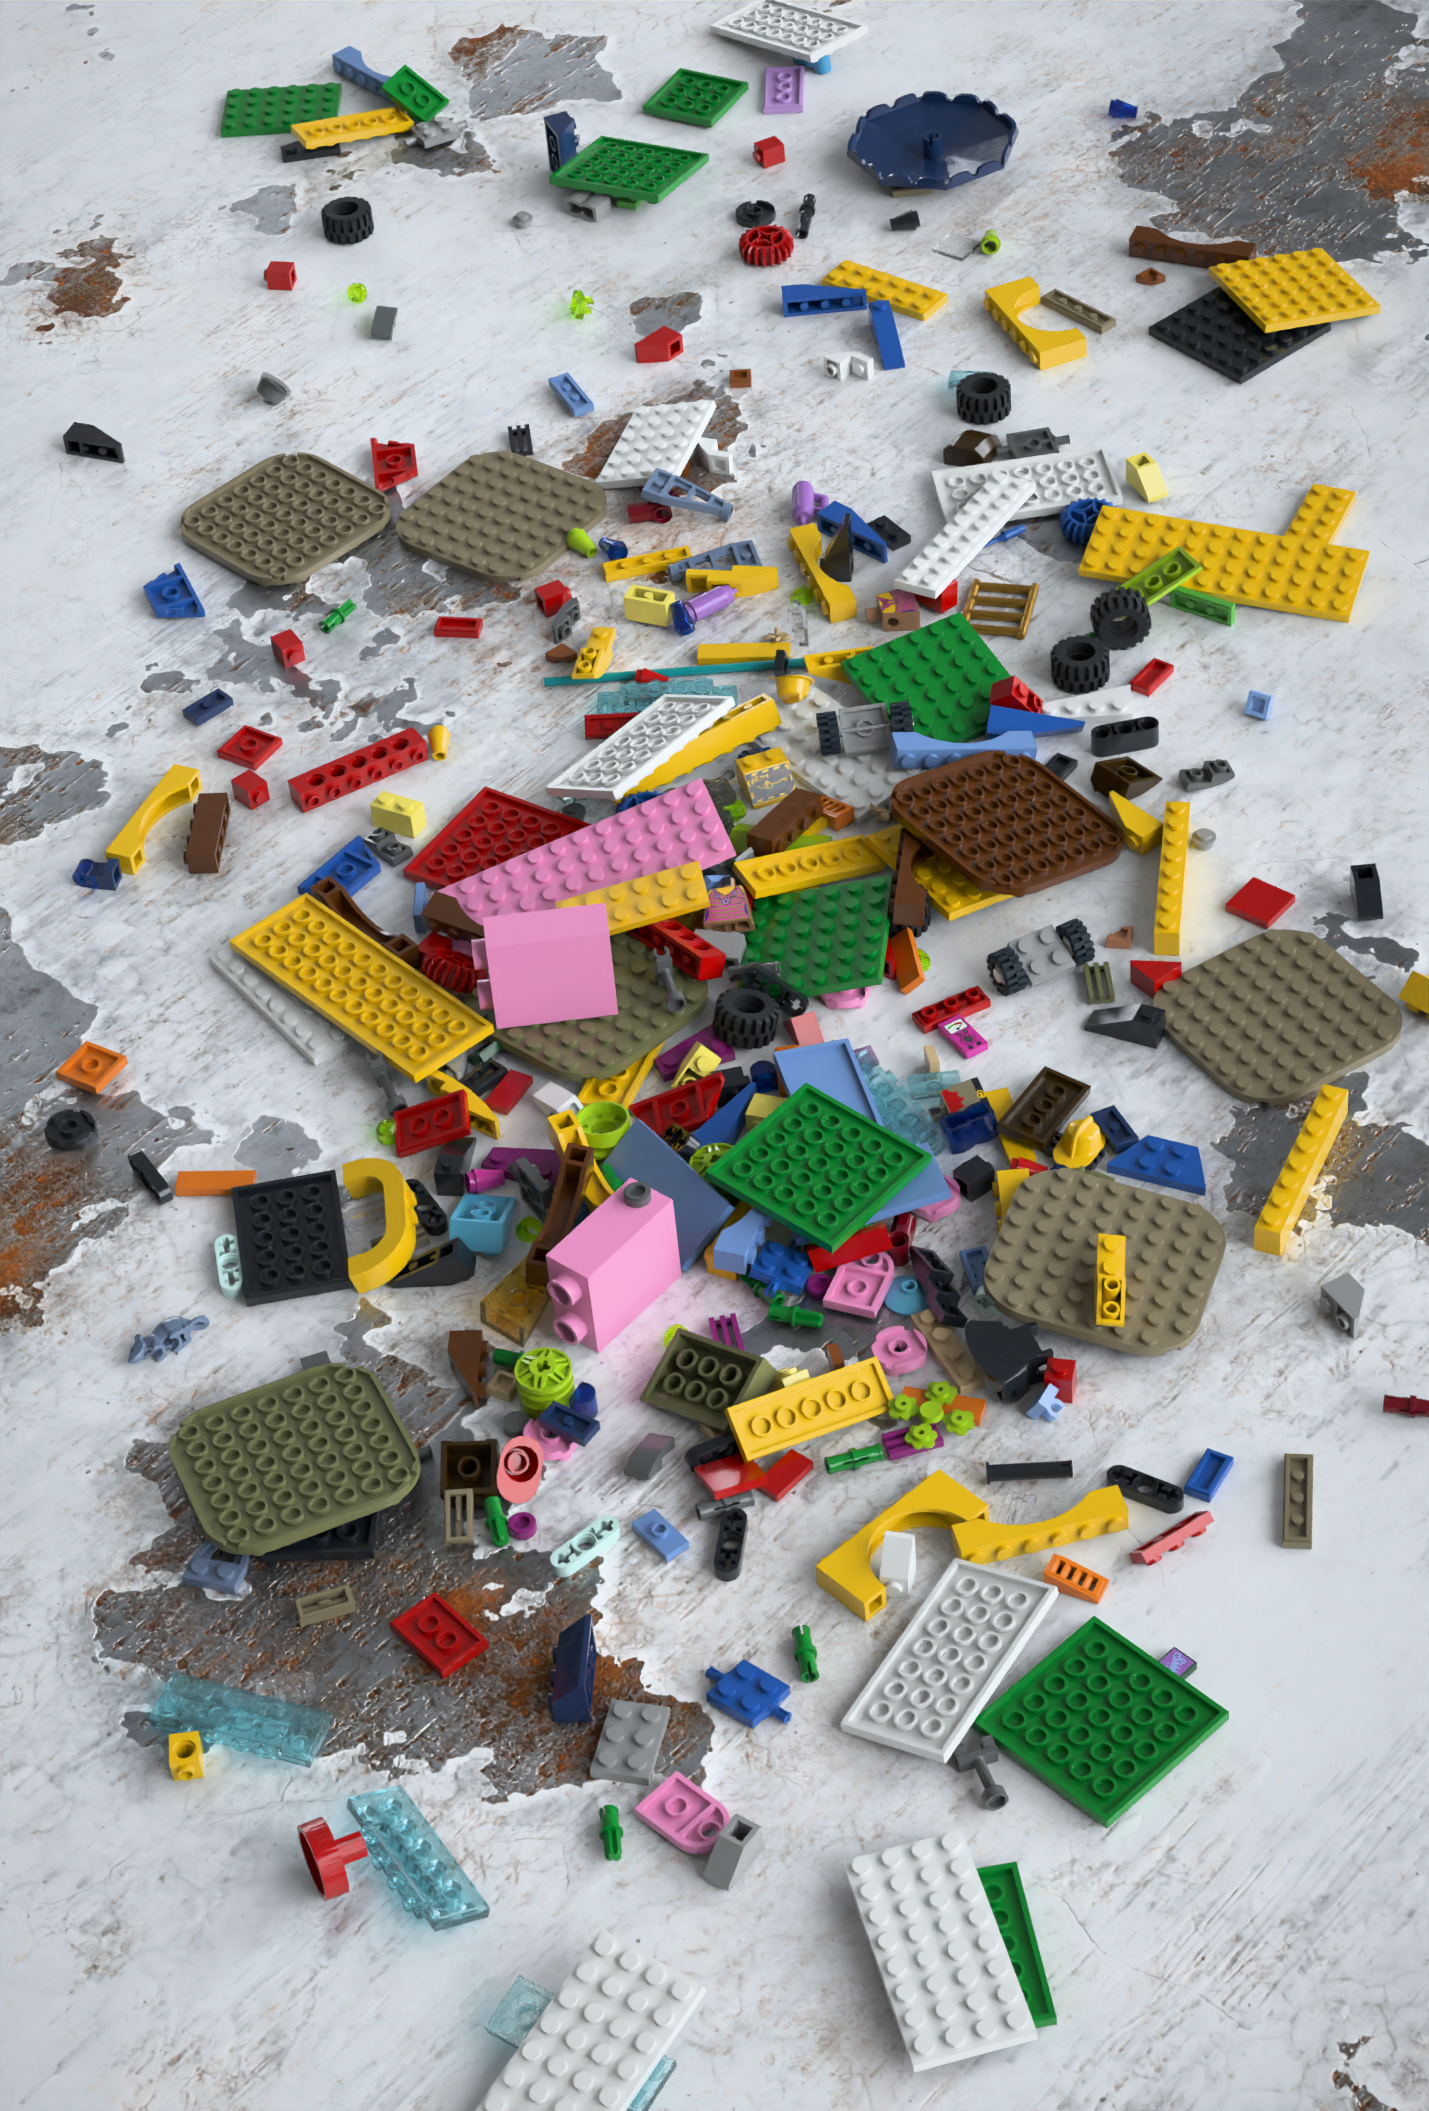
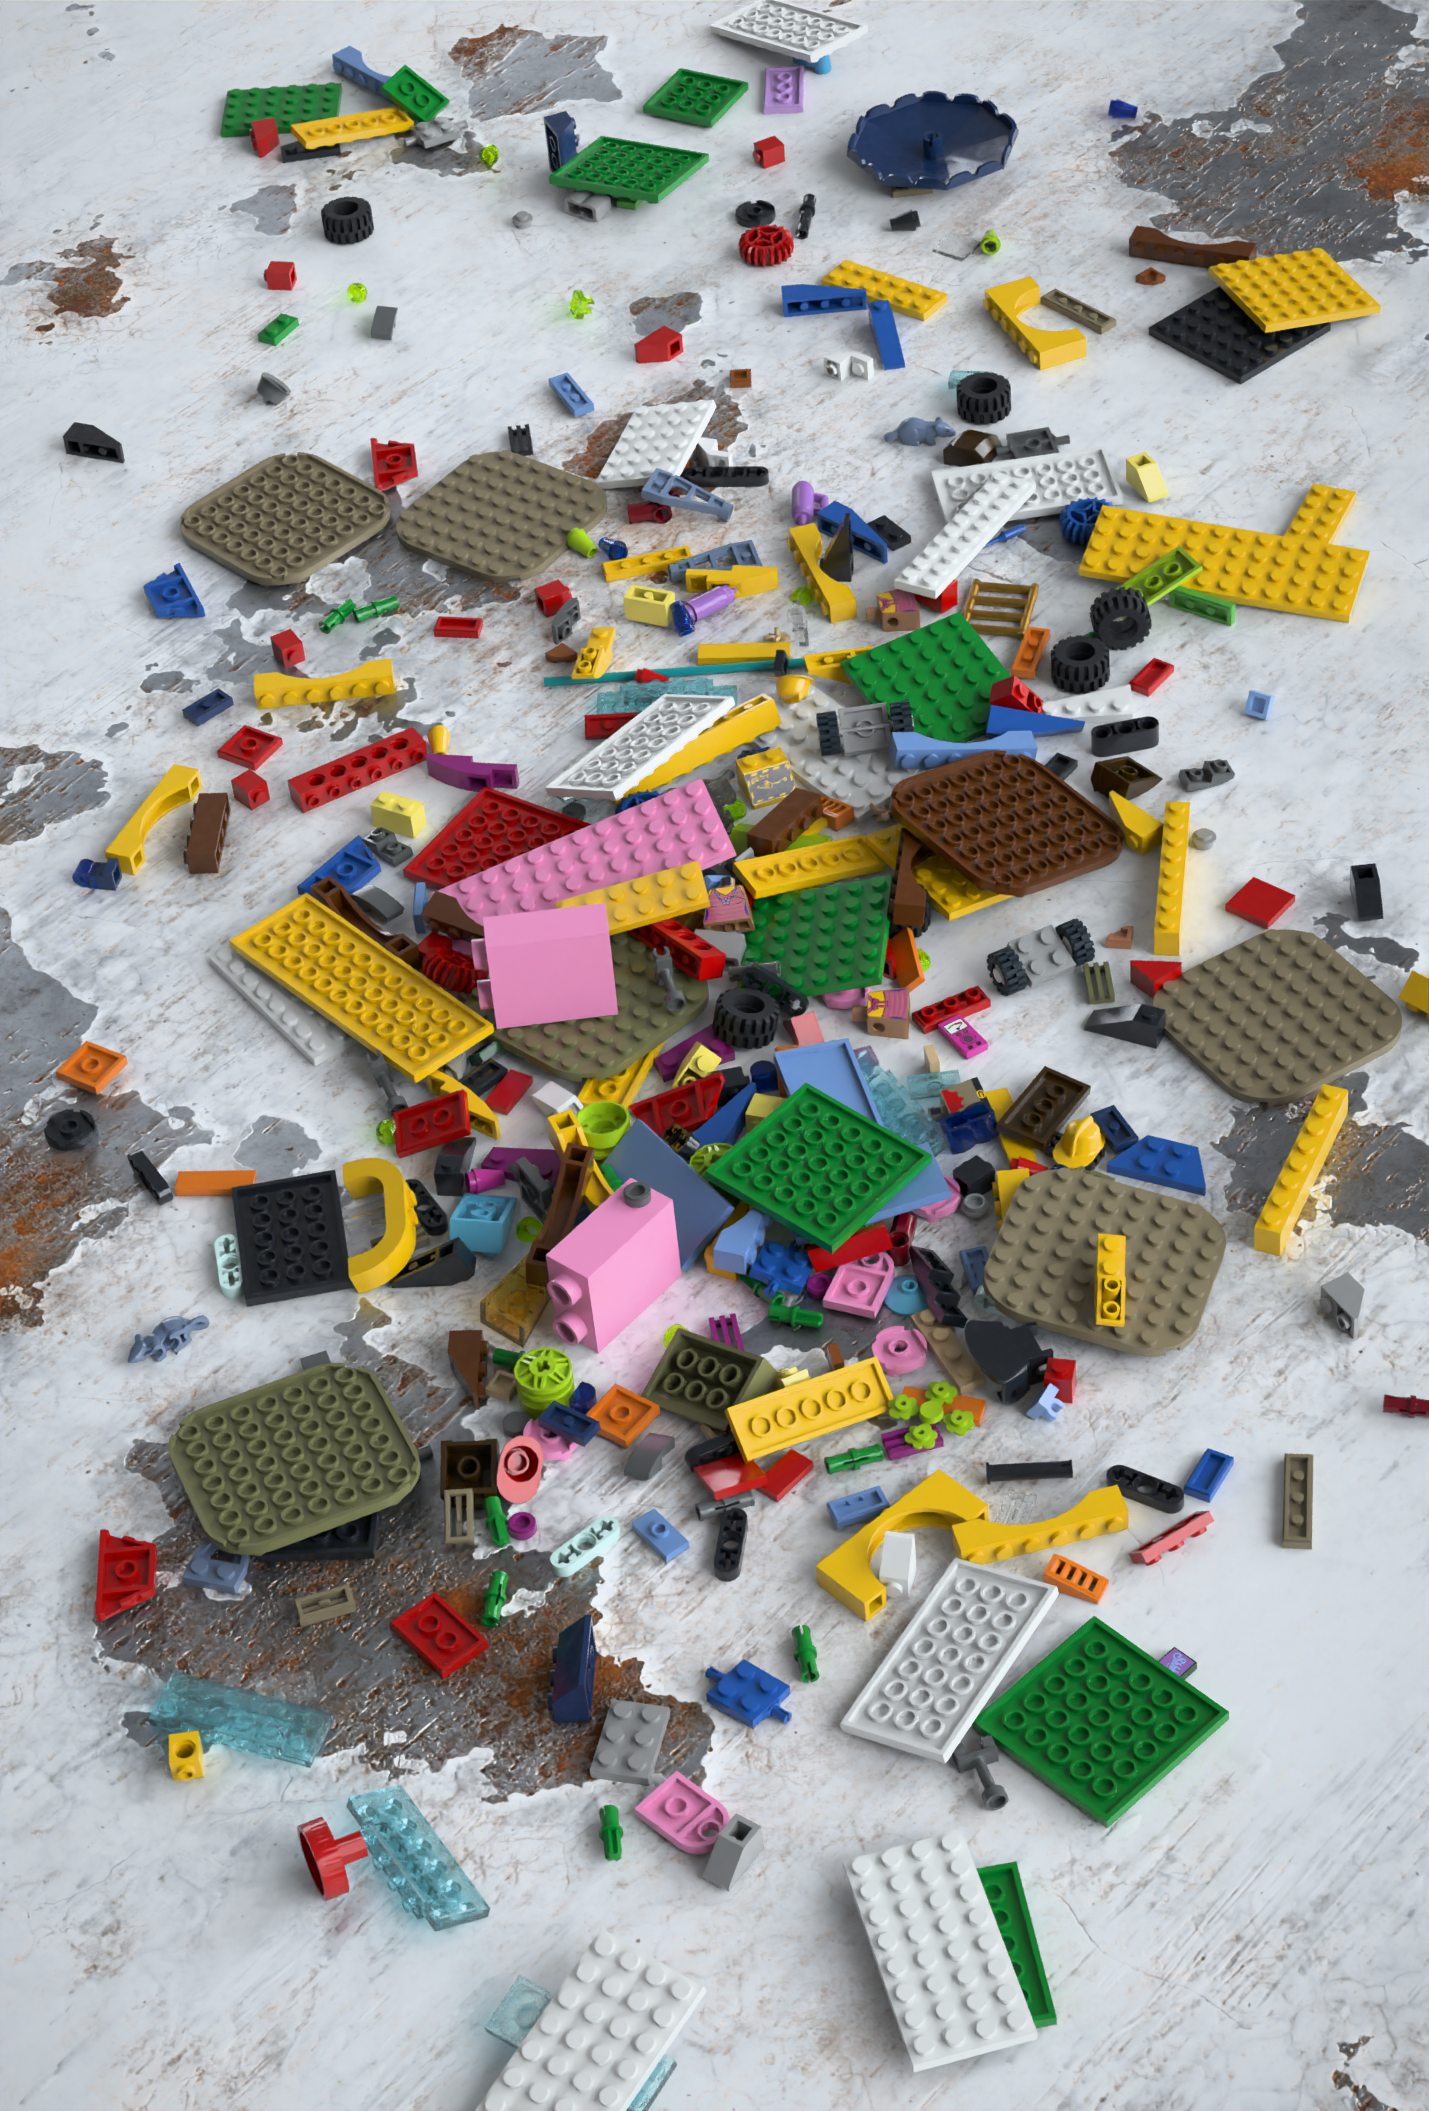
none -> red wing [95,1529,157,1622]
none -> red slope [249,117,280,158]
none -> yellow arch [254,659,395,710]
none -> green plate [257,313,299,346]
none -> dark grey slope [350,884,405,924]
none -> green pin [353,595,400,623]
none -> magenta slope [426,754,519,792]
none -> clear neon green piece [479,144,500,165]
none -> green pin [481,1570,509,1628]
none -> orange plate [586,1383,660,1448]
none -> black beam [684,466,769,487]
none -> medium blue plate [826,1485,890,1530]
none -> medium nougat torso [852,987,910,1039]
none -> sand blue animal [884,417,956,446]
none -> light grey plate [962,1193,989,1218]
none -> orange plate [1011,627,1051,679]

